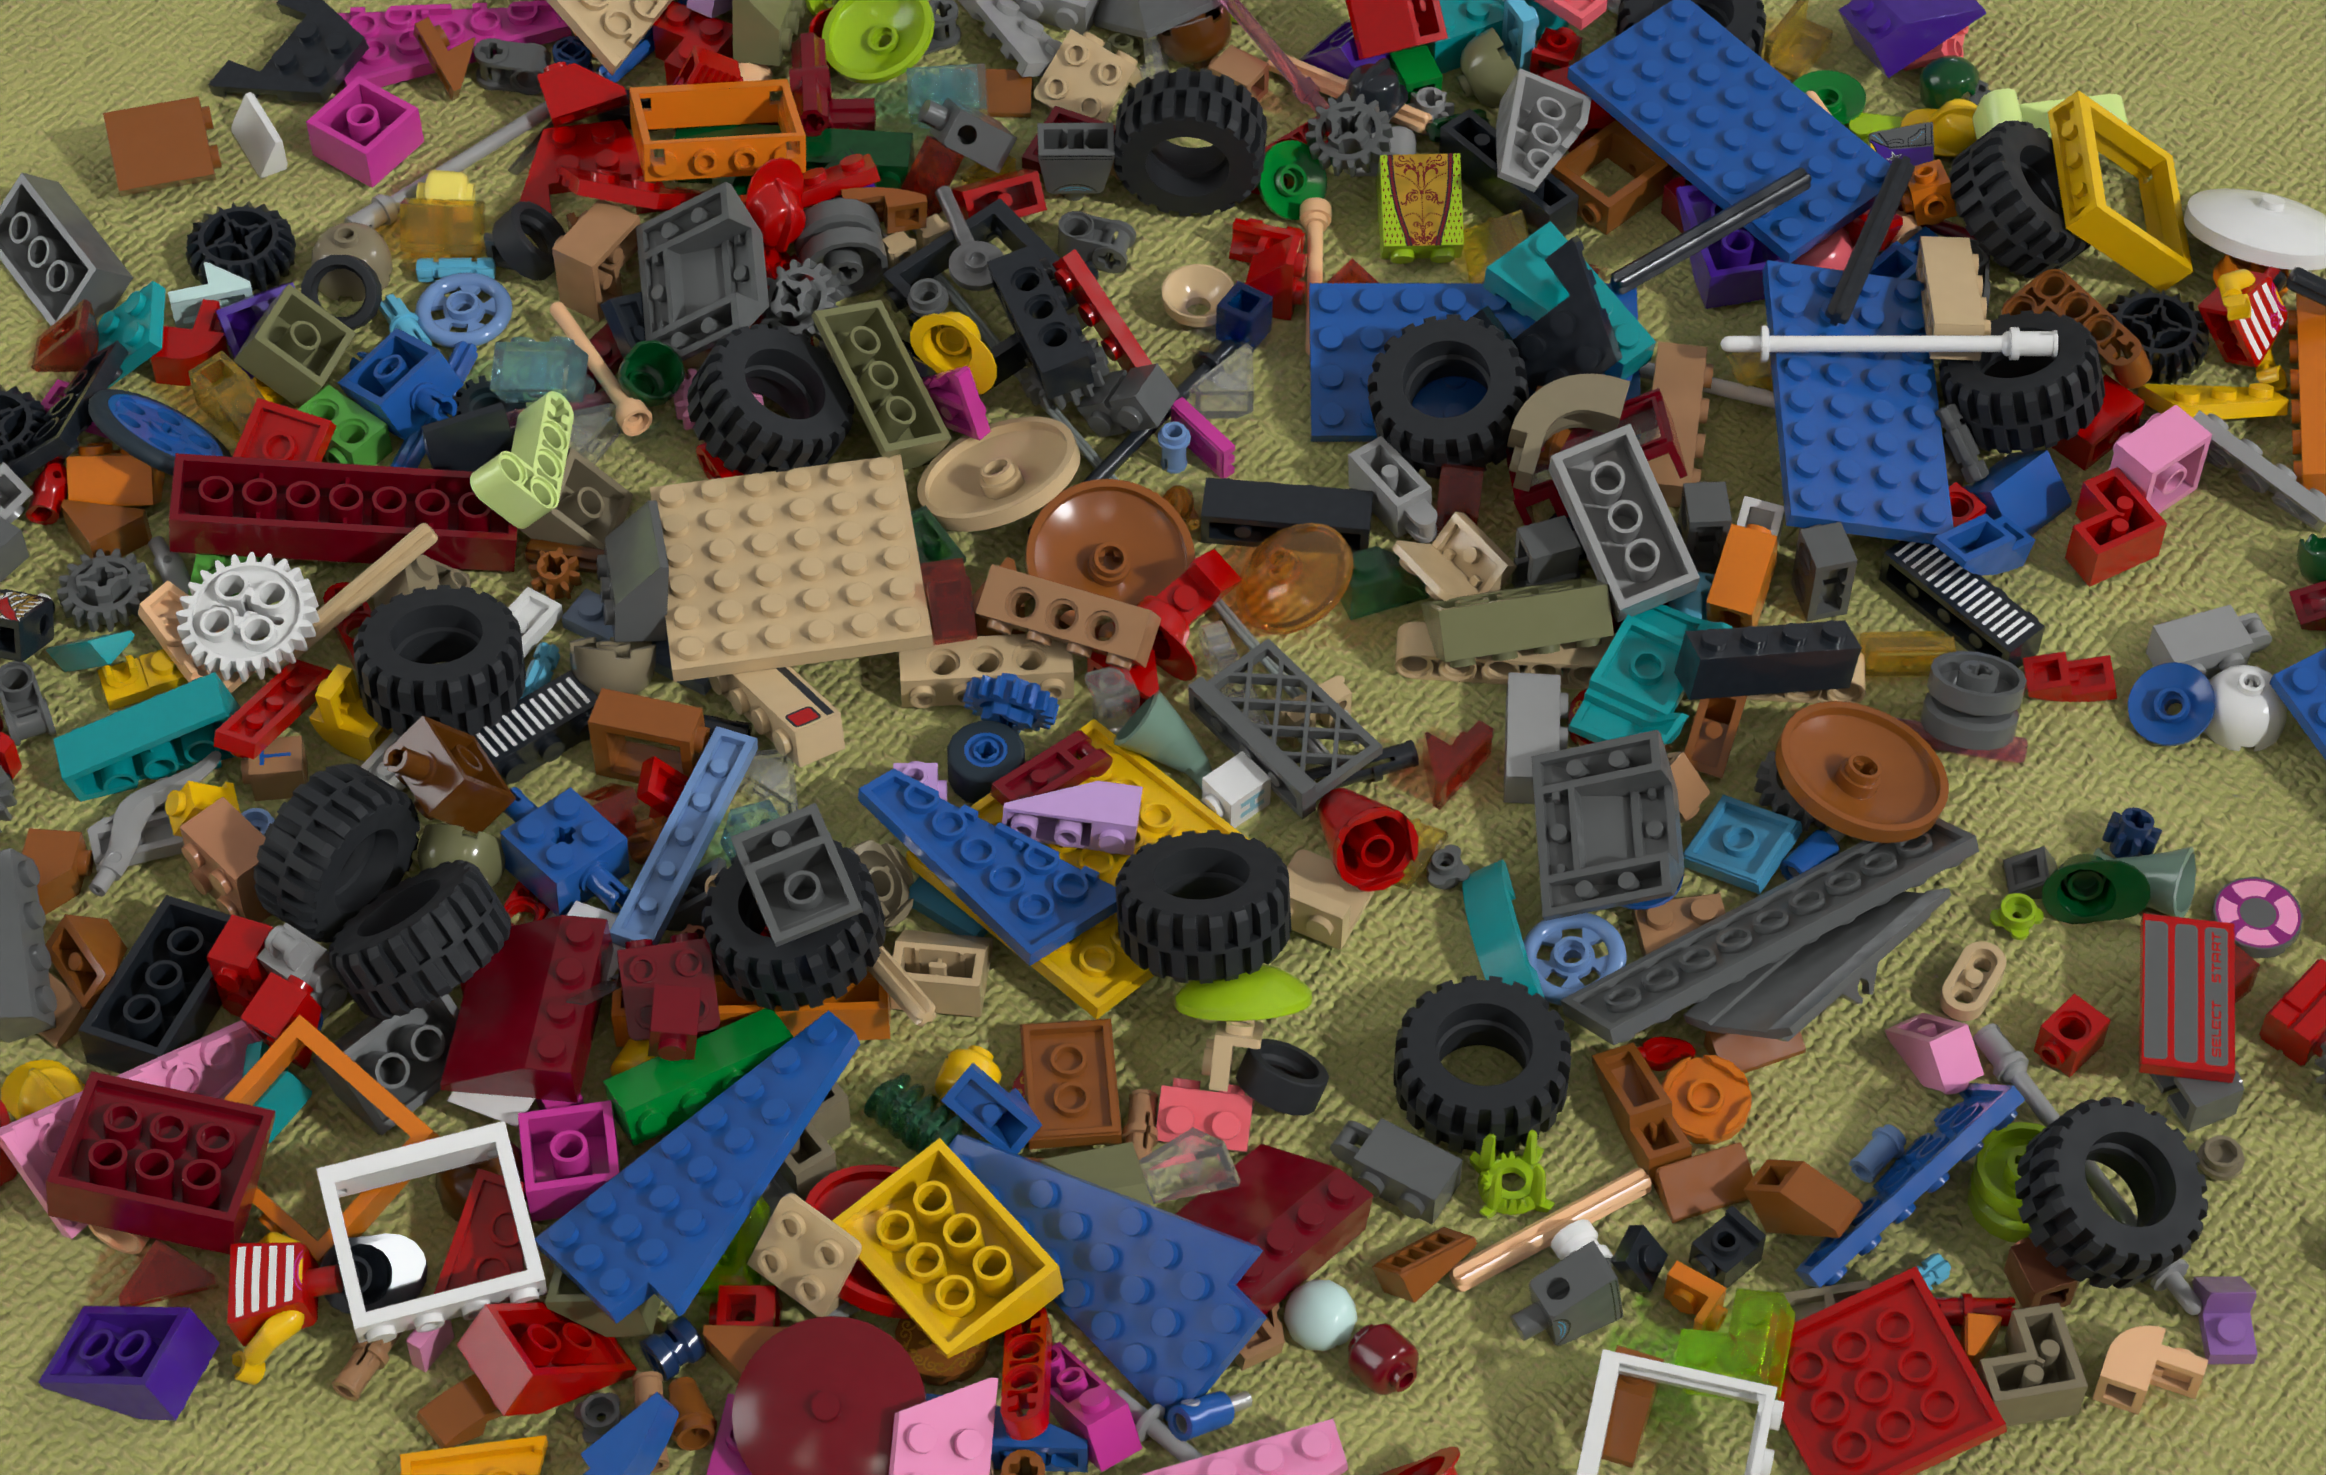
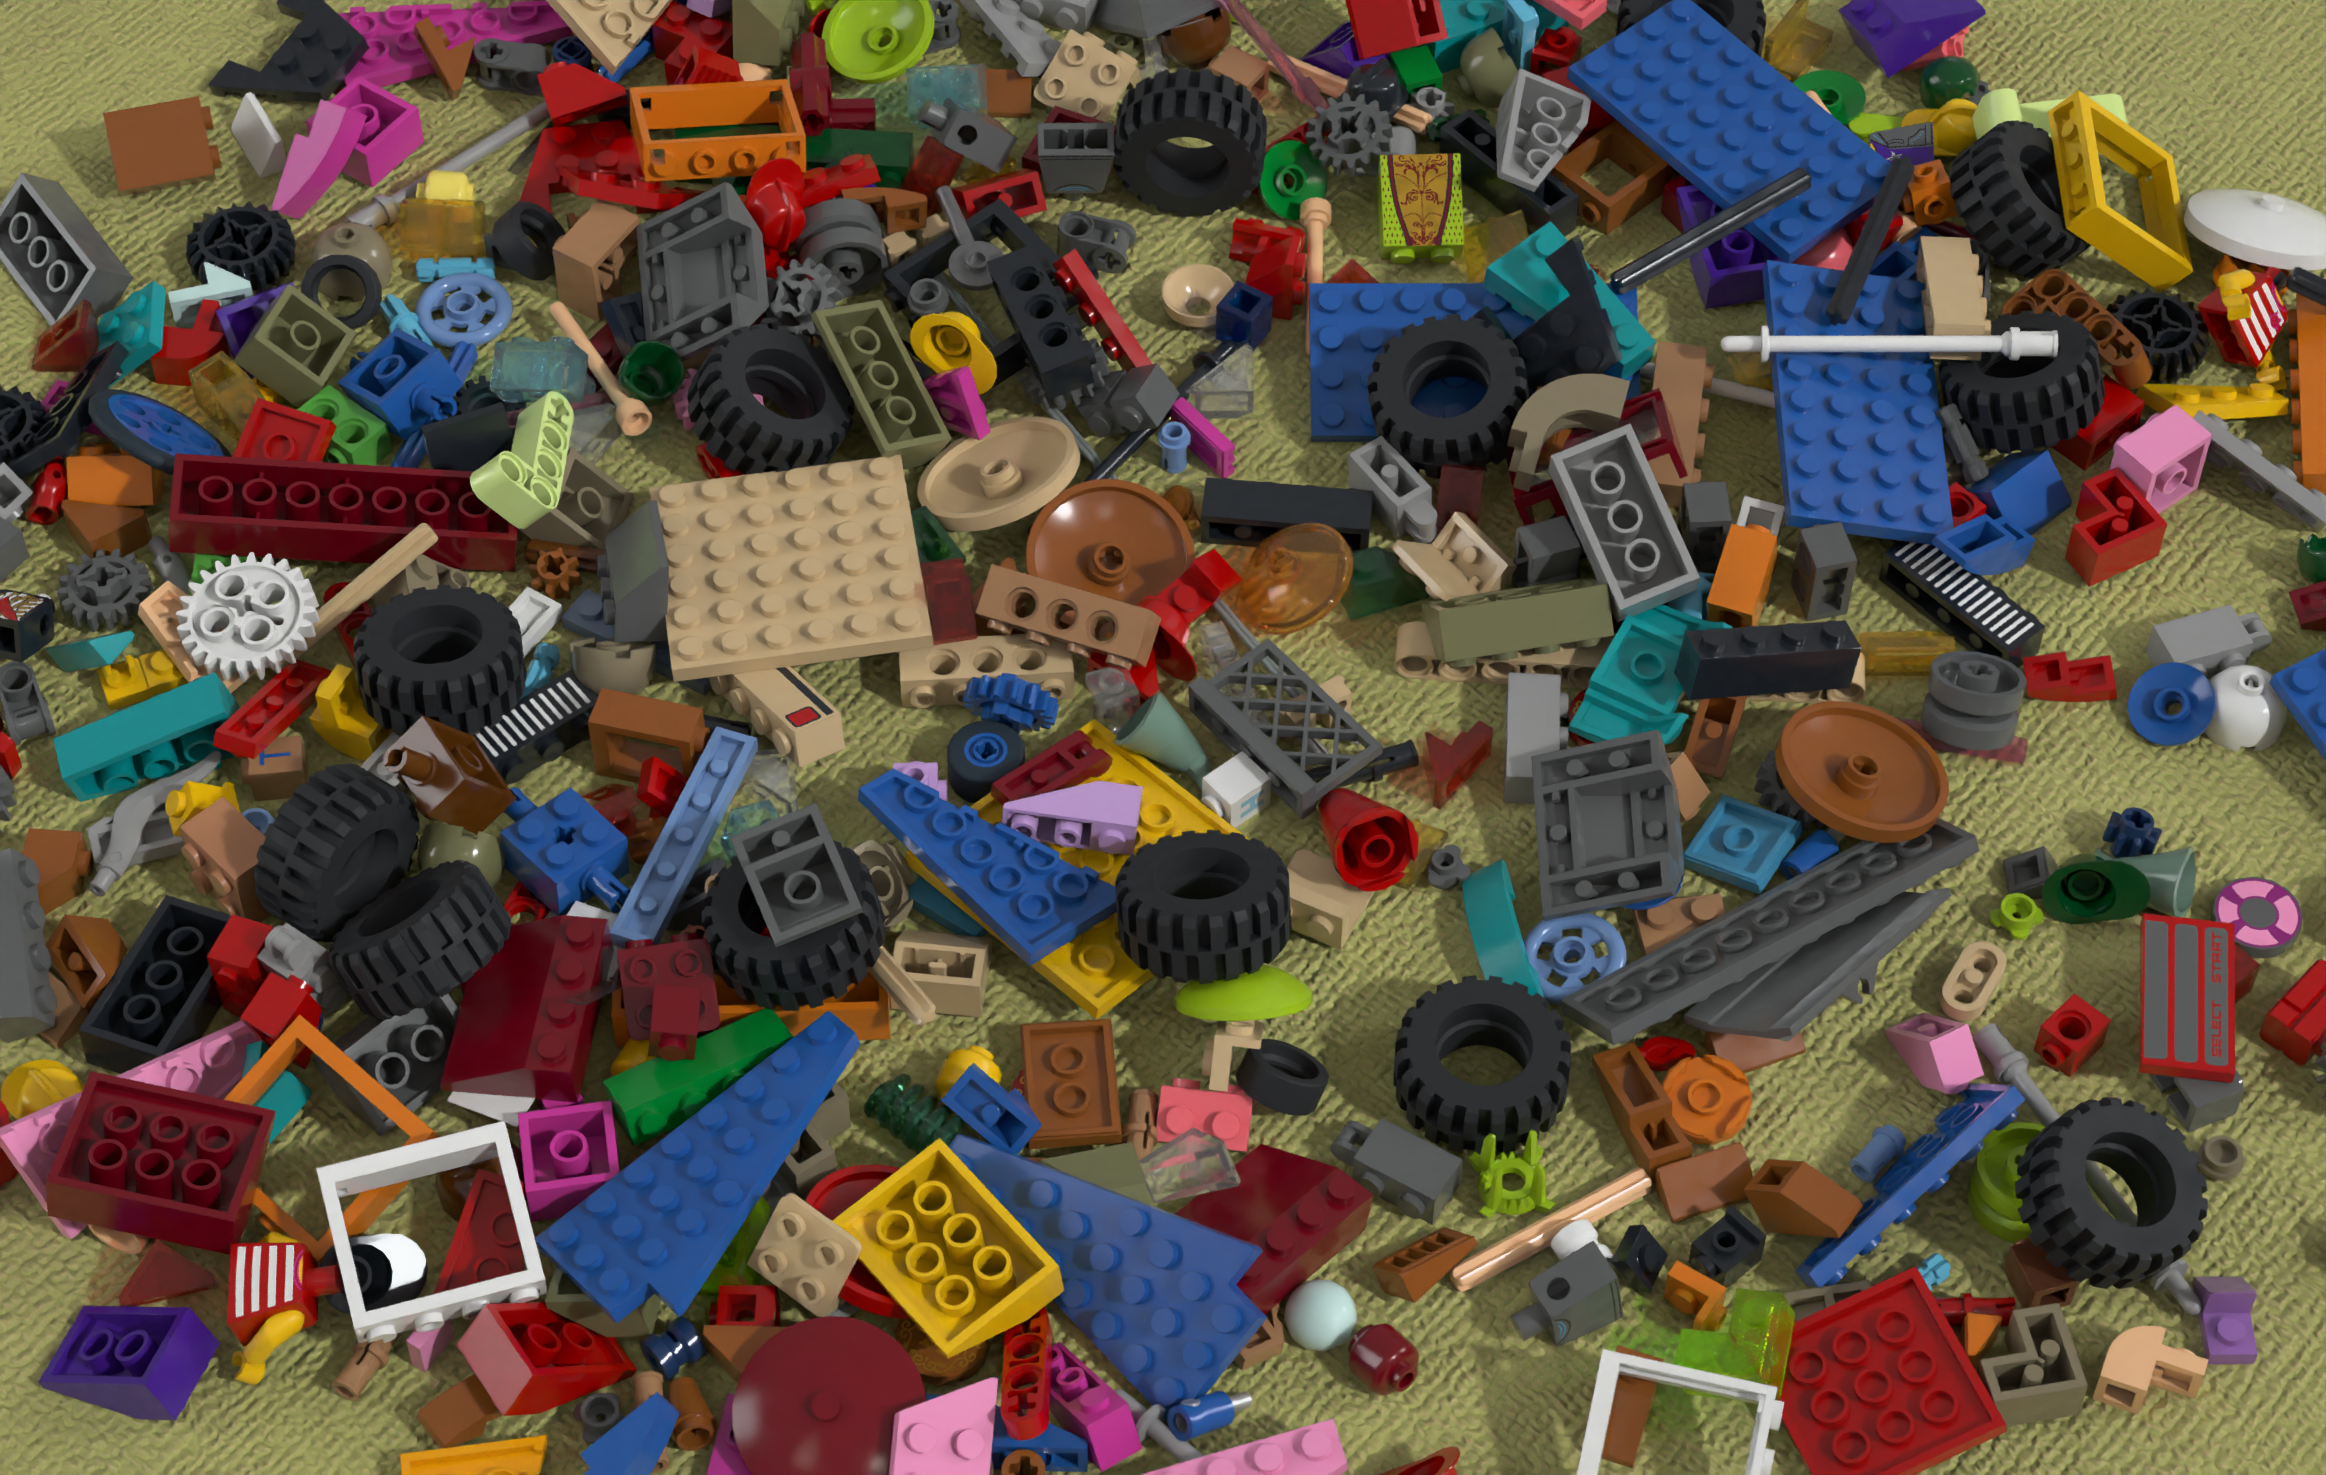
none -> dark pink slope [271,100,367,219]

